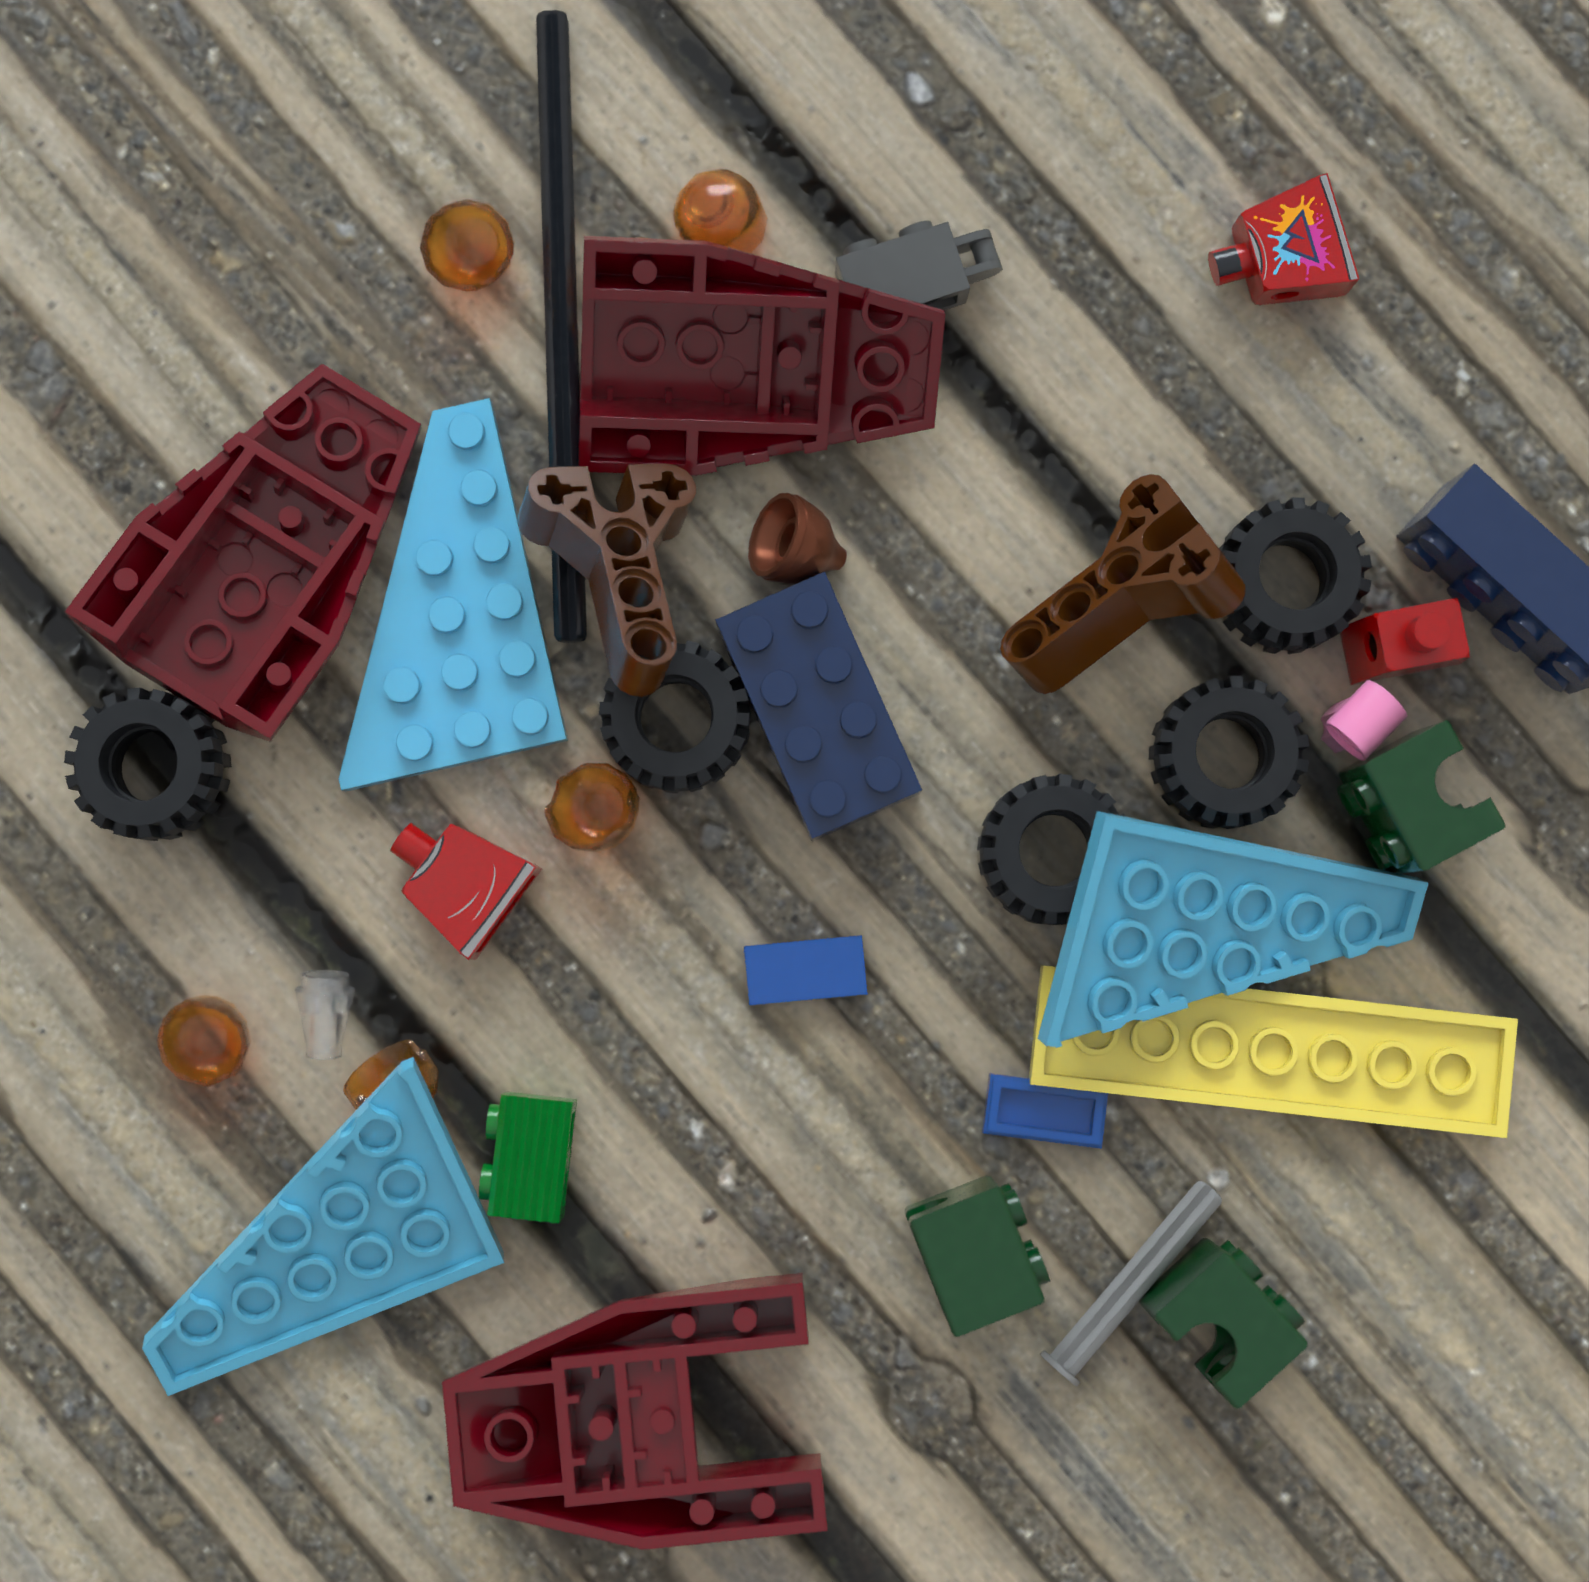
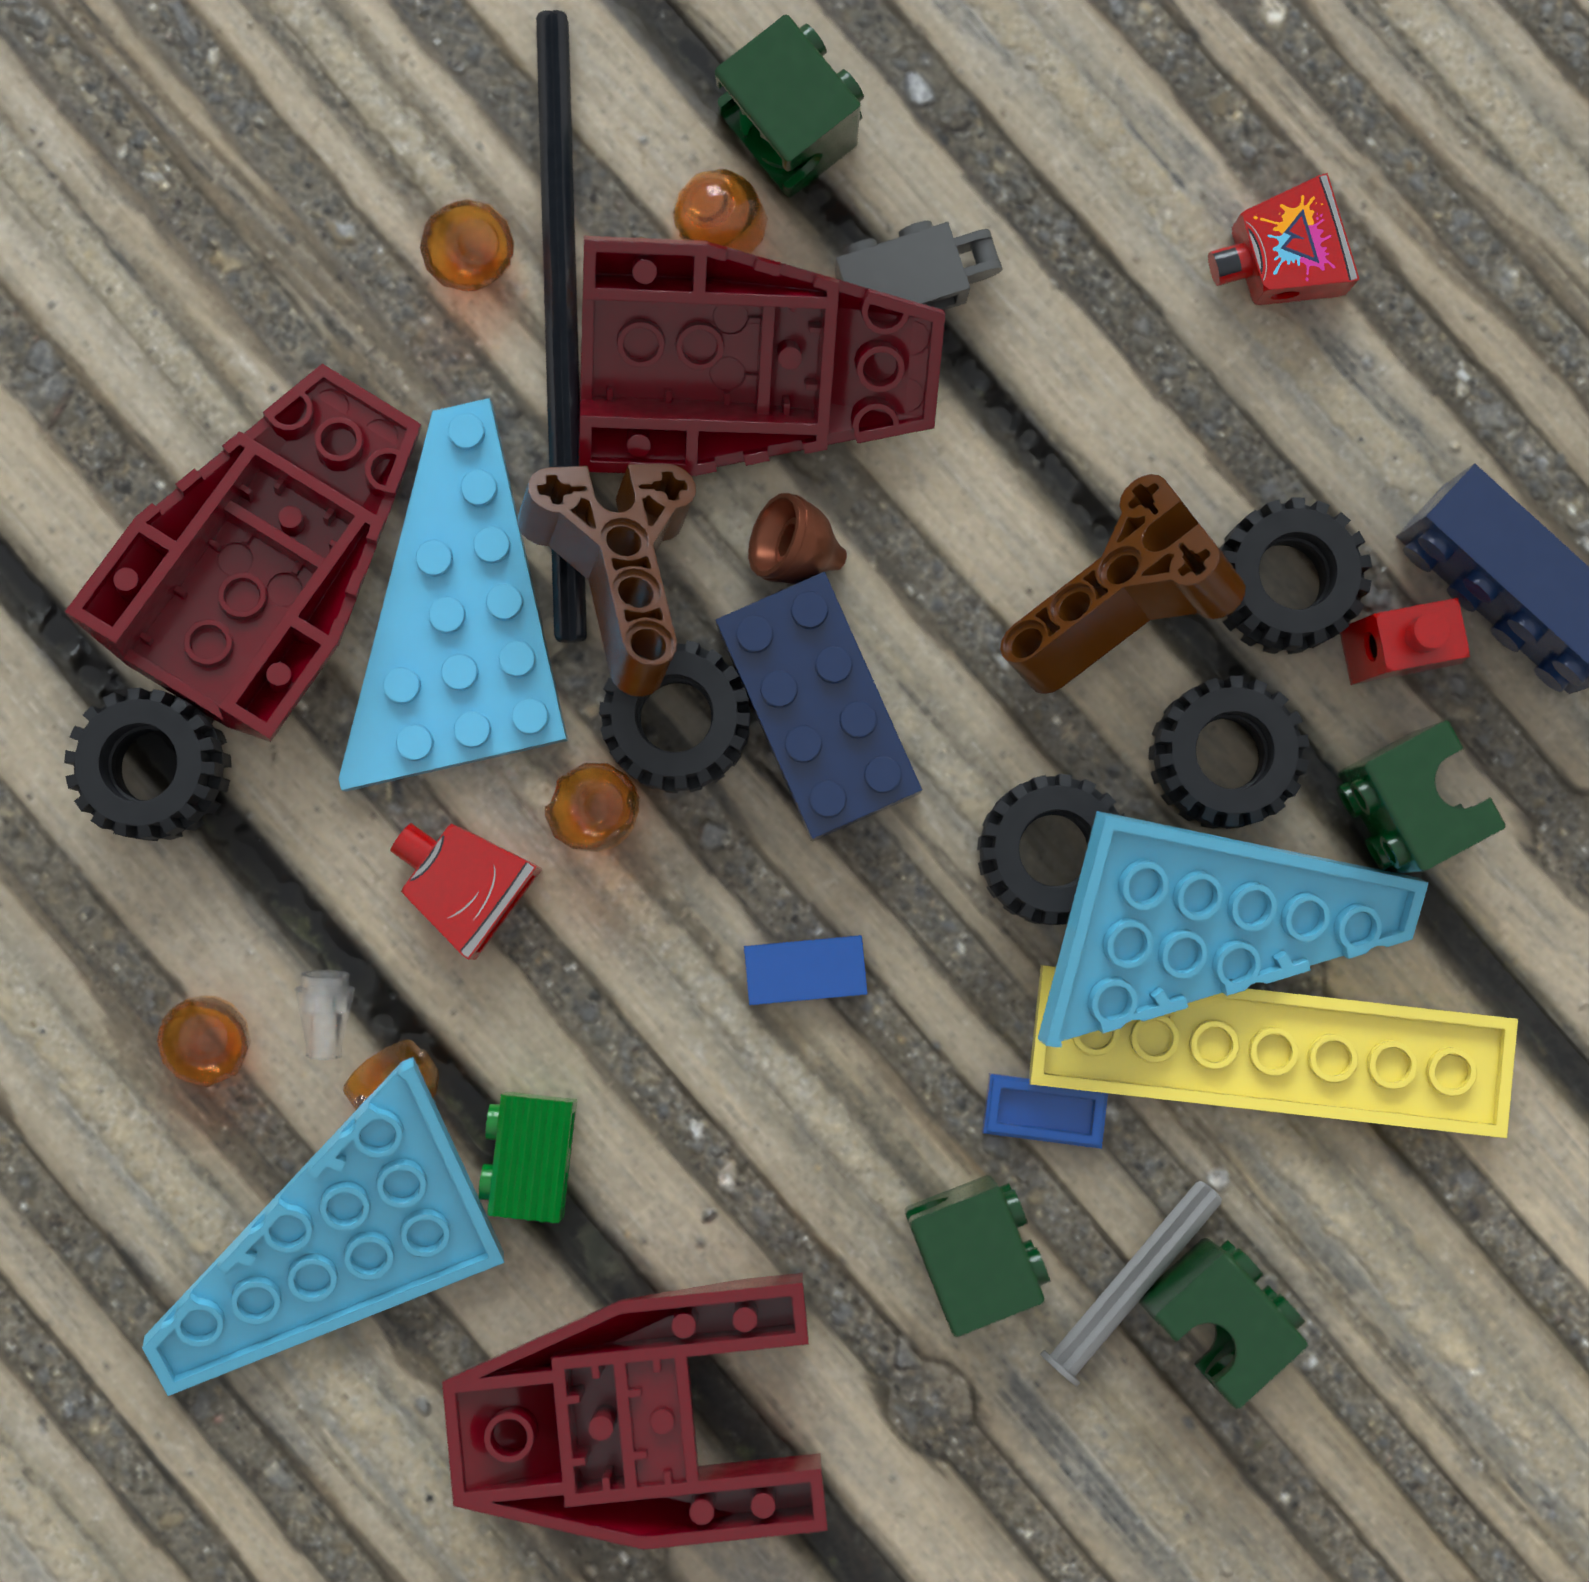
bright pink piece [1320,680,1407,761] -> none
none -> dark green piece [715,14,864,197]

